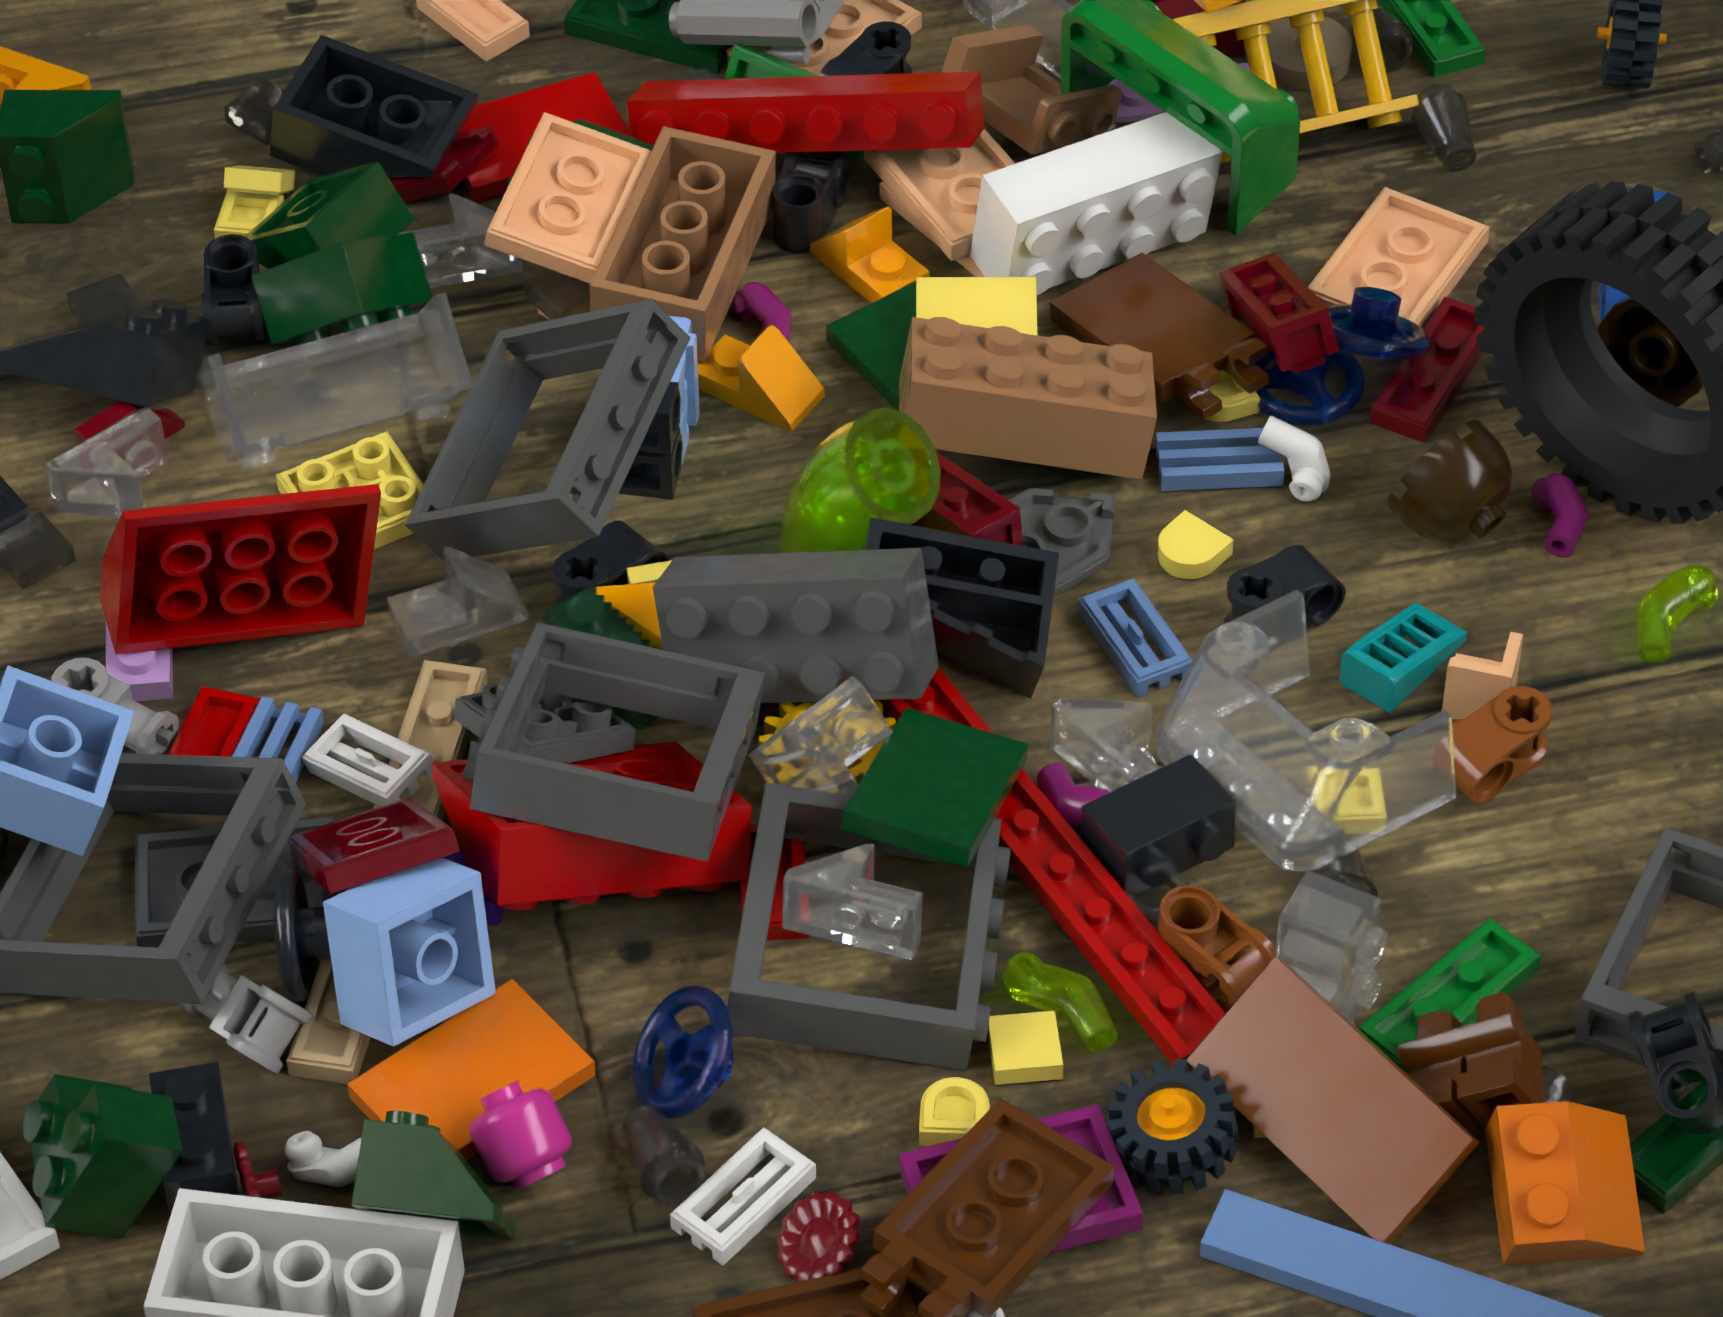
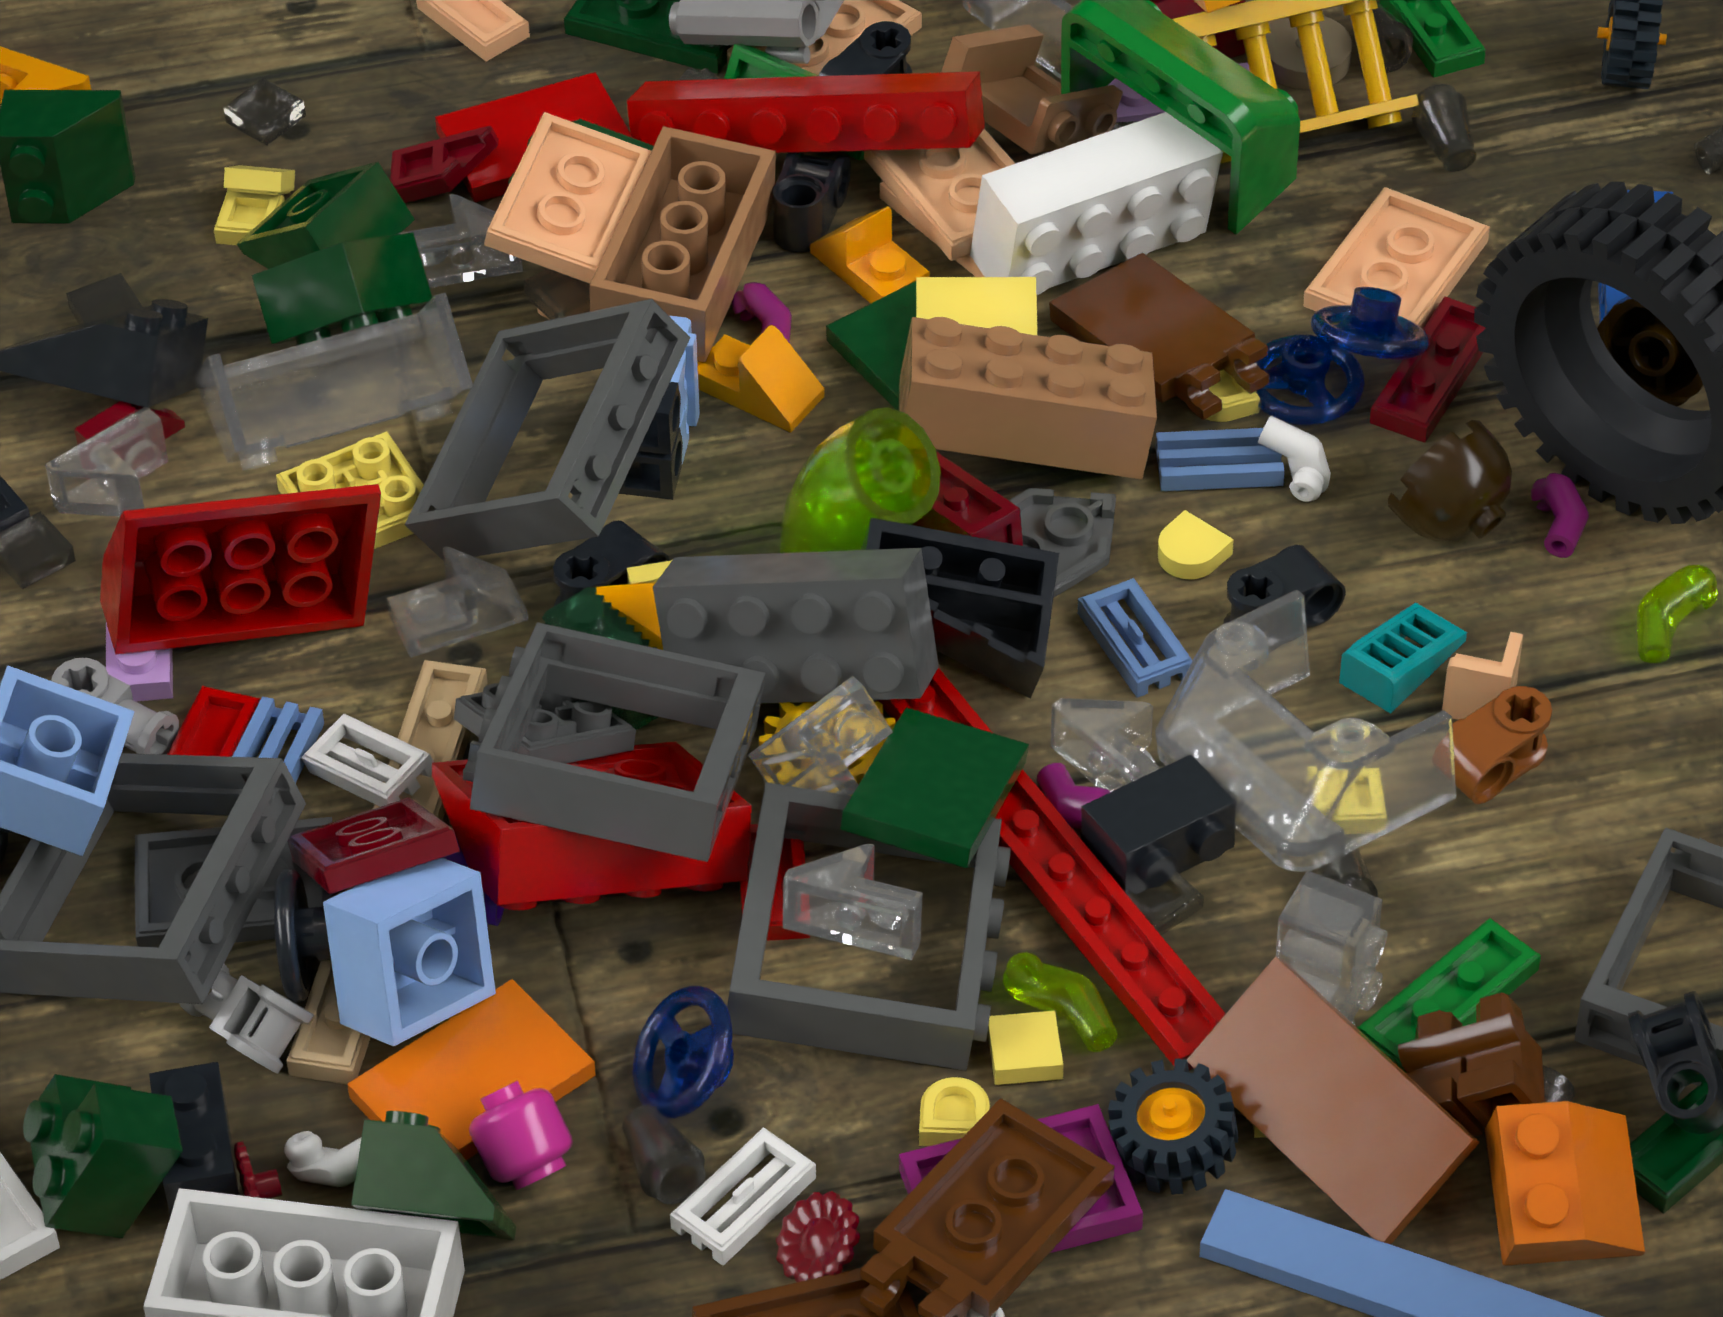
black piece [201,234,267,346] -> none
black slope [270,35,479,177] -> none
dark orange piece [1157,885,1280,1013] -> none
dark red container [1219,253,1339,373] -> none

